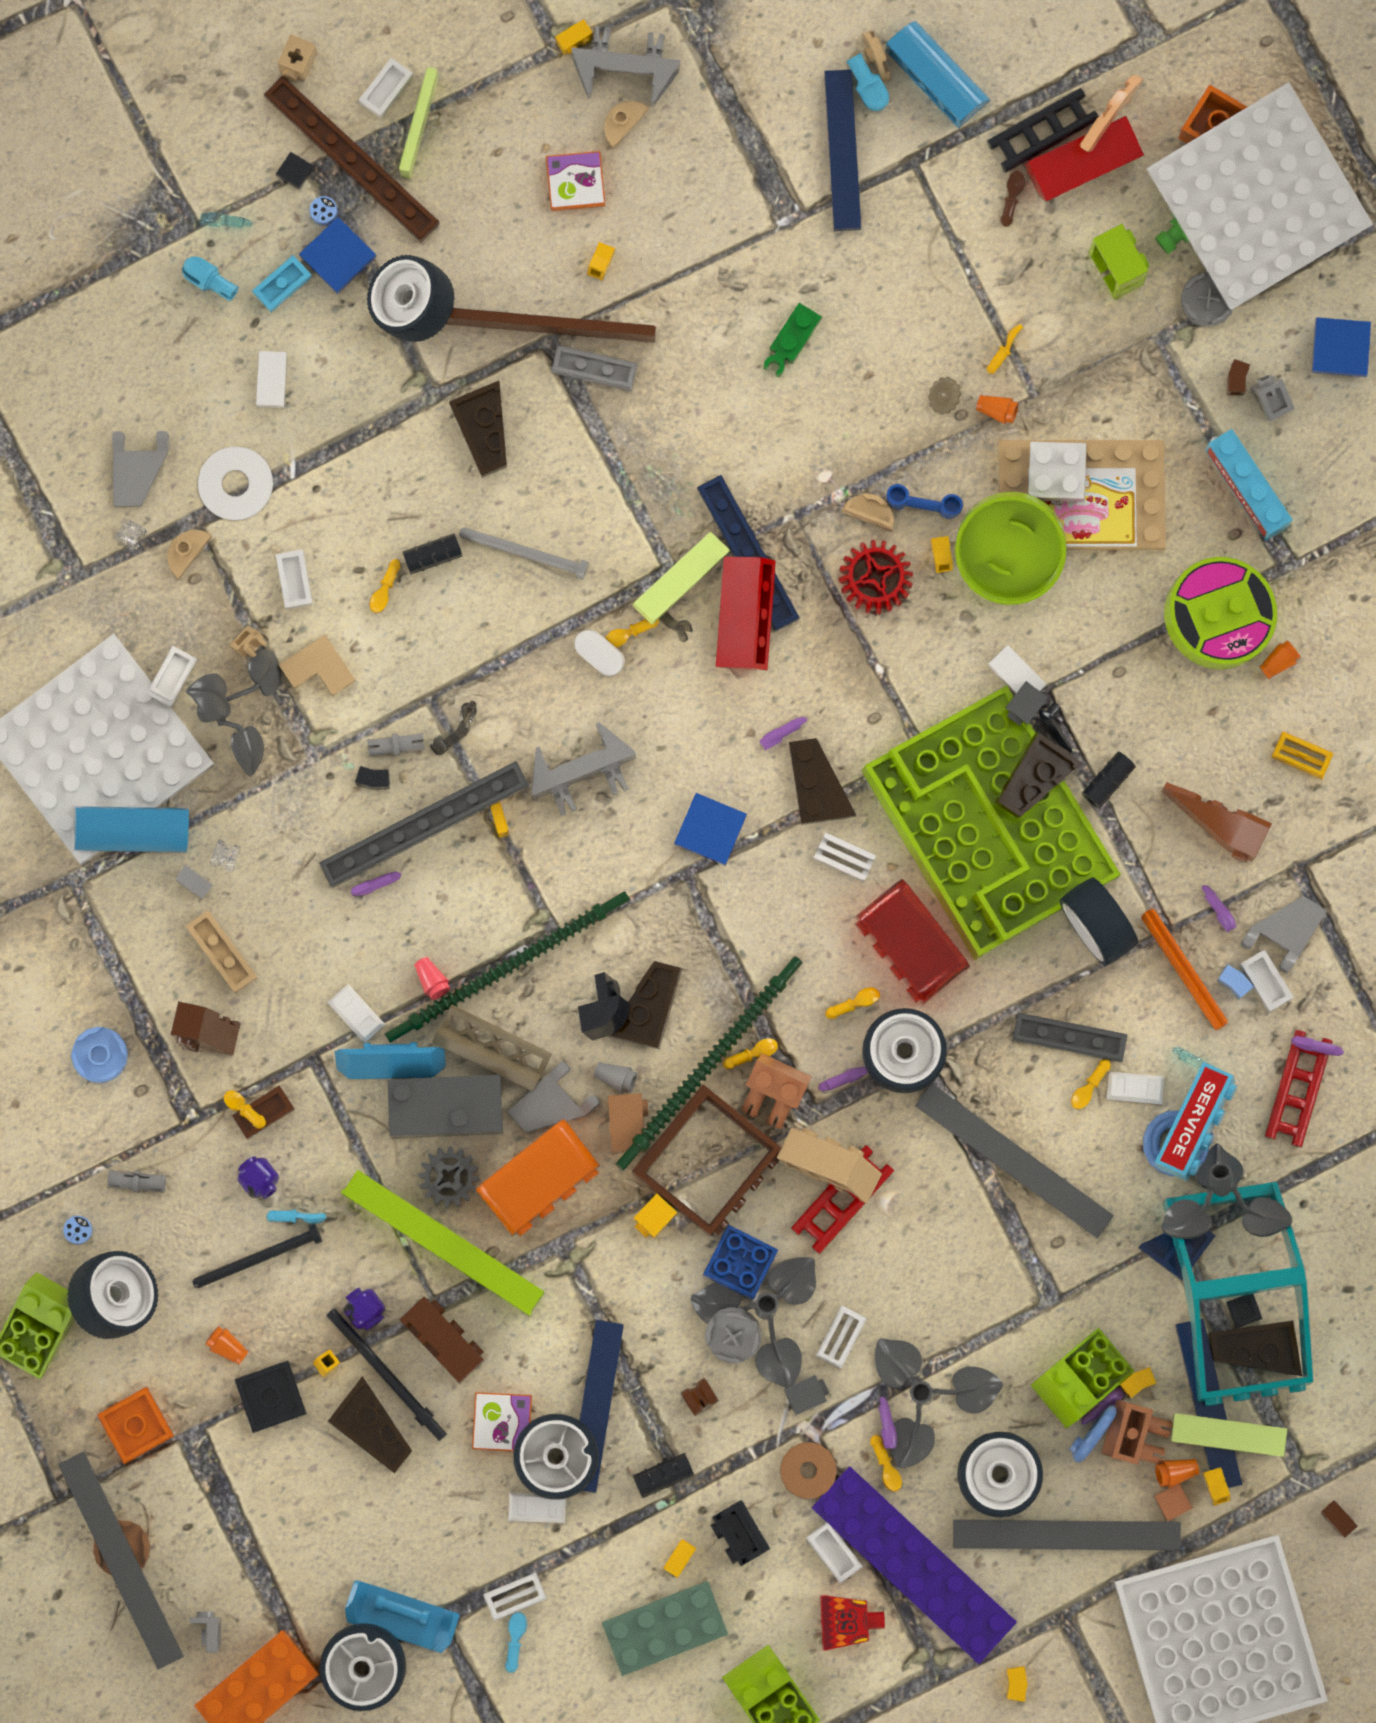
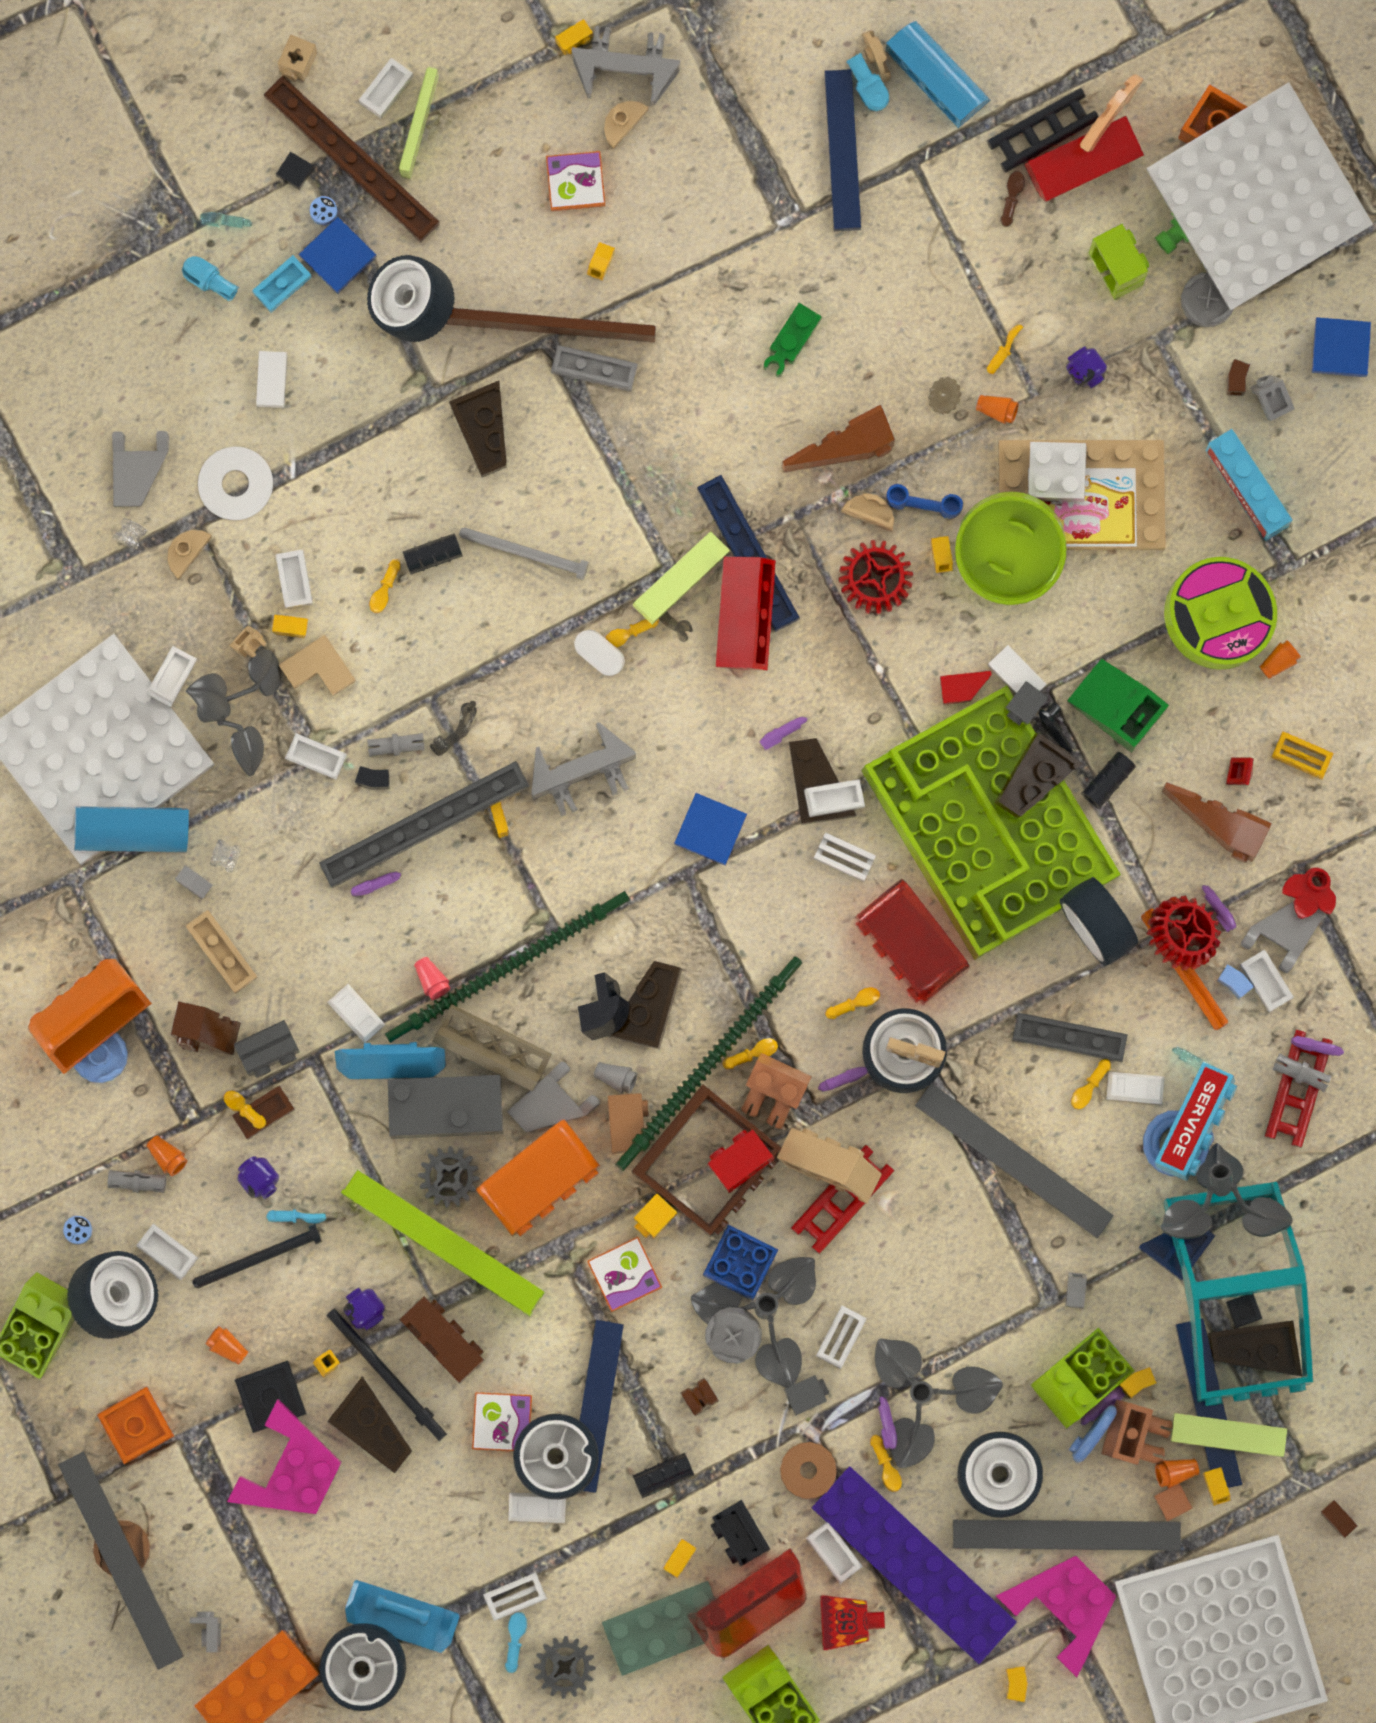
none -> orange windscreen [28,959,152,1074]
none -> white tile [136,1224,198,1280]
none -> orange cone [146,1135,188,1176]
none -> dark pink wing [227,1399,342,1514]
none -> dark grey brick [234,1020,300,1078]
none -> yellow piece [272,615,308,639]
none -> white tile [285,733,347,779]
none -> dark grey gear [534,1636,596,1699]
none -> tile [587,1237,662,1312]
none -> clear red windscreen [687,1548,807,1658]
none -> red brick [708,1129,774,1193]
none -> dark orange wedge [781,404,895,472]
none -> white tile [804,779,865,817]
none -> tan tile [886,1037,945,1068]
none -> red tile [940,671,992,705]
none -> dark pink wing [996,1556,1116,1678]
none -> light grey piece [1065,1272,1087,1308]
none -> dark purple head [1066,346,1107,389]
none -> green slope [1067,658,1169,753]
none -> red gear [1146,895,1222,971]
none -> red slope [1226,757,1254,785]
none -> light grey pin [1272,1053,1331,1092]
none -> red plate [1282,867,1336,919]

